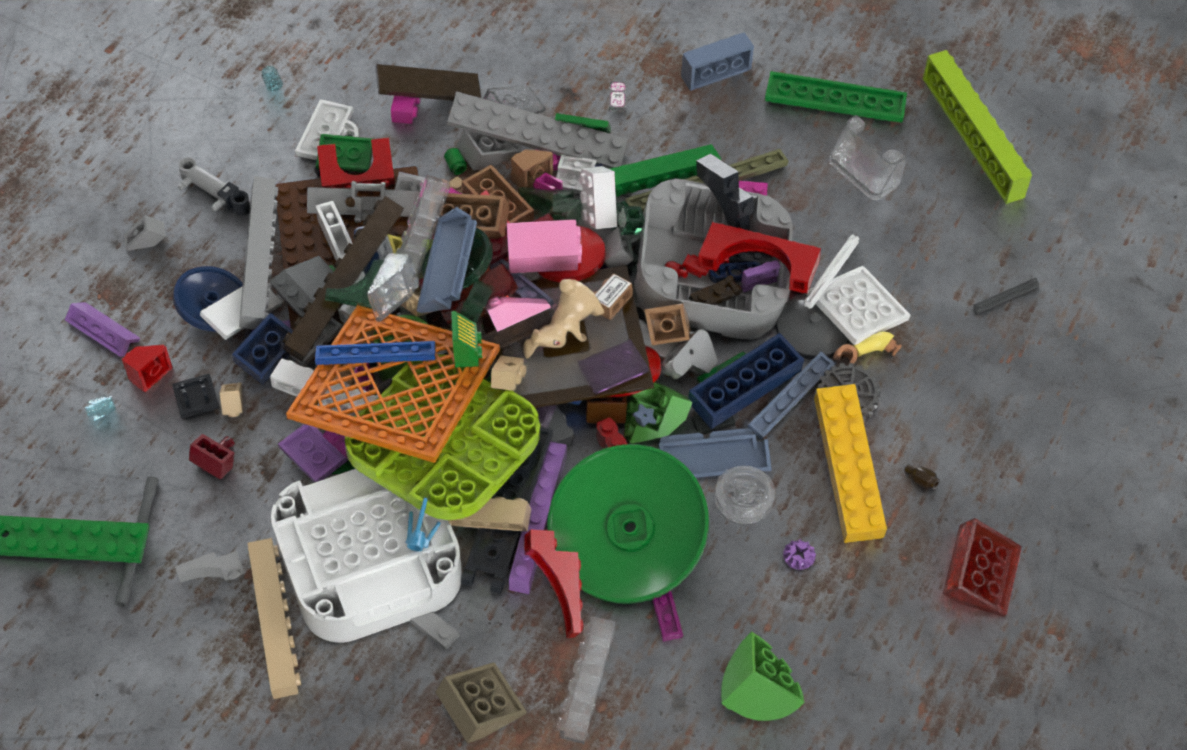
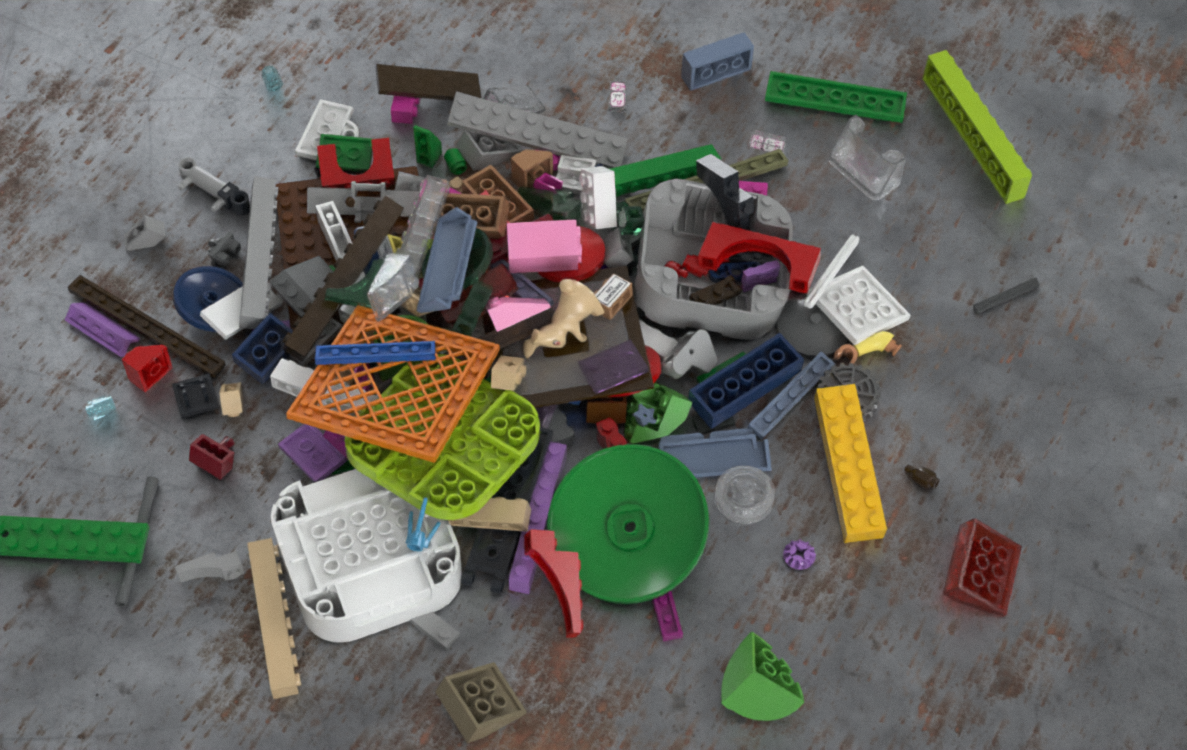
green slope [451,311,482,368] -> none
green tile [555,113,611,133] -> none
clear brick [557,616,616,744] -> none
medium nougat slope [645,304,690,345] -> none
none -> dark brown plate [67,275,226,378]
none -> dark grey hips [208,232,241,267]
none -> green slope [413,125,442,168]
none -> clear tile [748,130,787,152]

